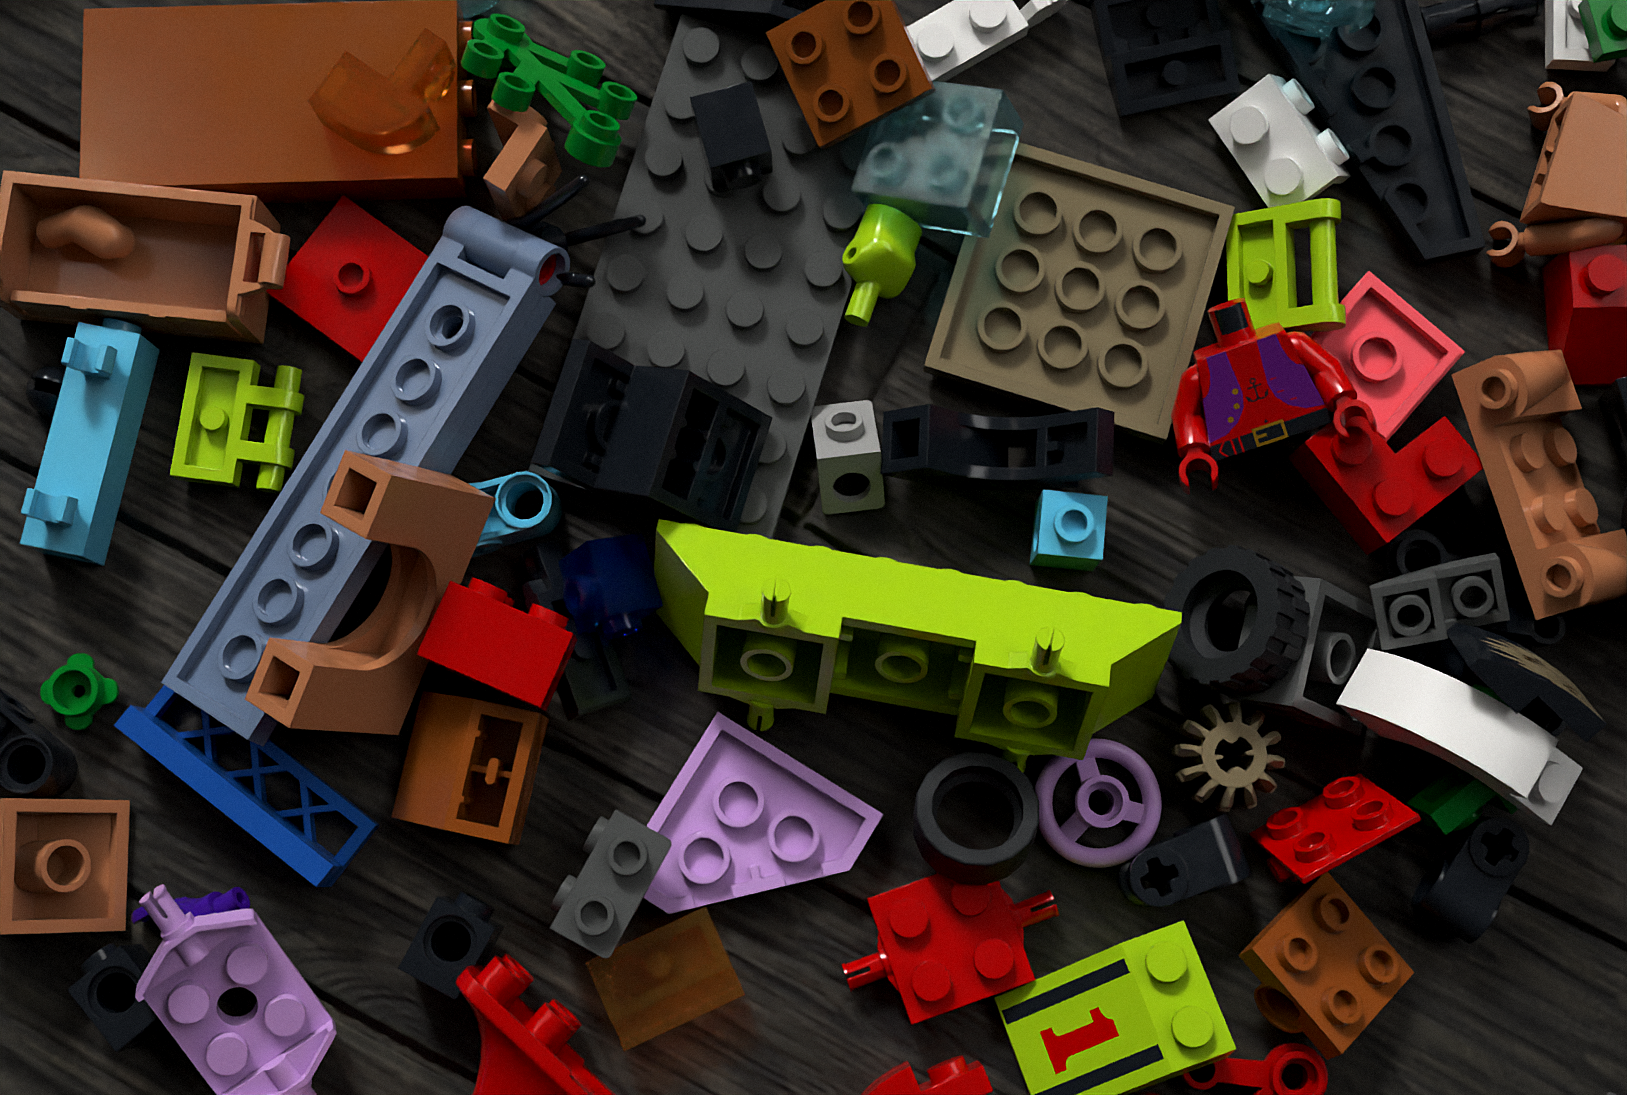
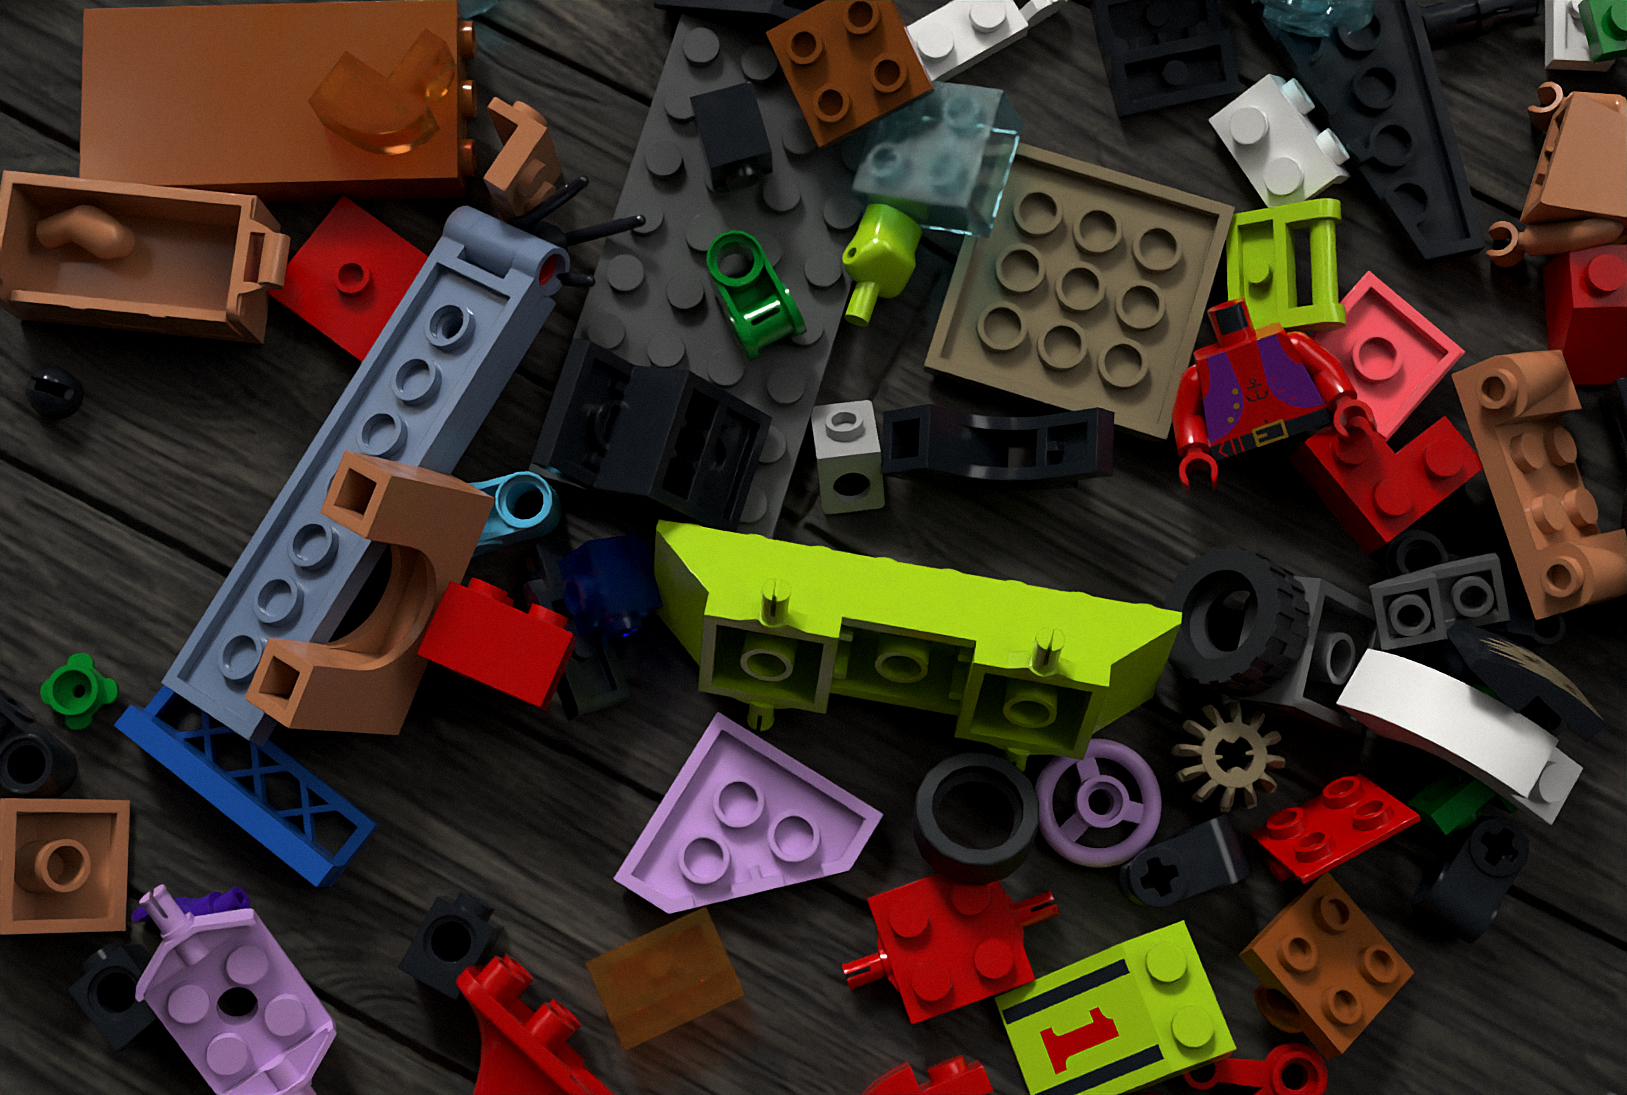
medium azure brick [20,318,160,566] -> none
lime plate [170,352,304,494] -> none
dark orange slope [391,691,549,845] -> none
green plant [461,14,637,167] -> none
dark grey bracket [550,810,672,958] -> none
medium azure brick [1030,489,1108,571] -> none
none -> green piece [706,230,807,361]

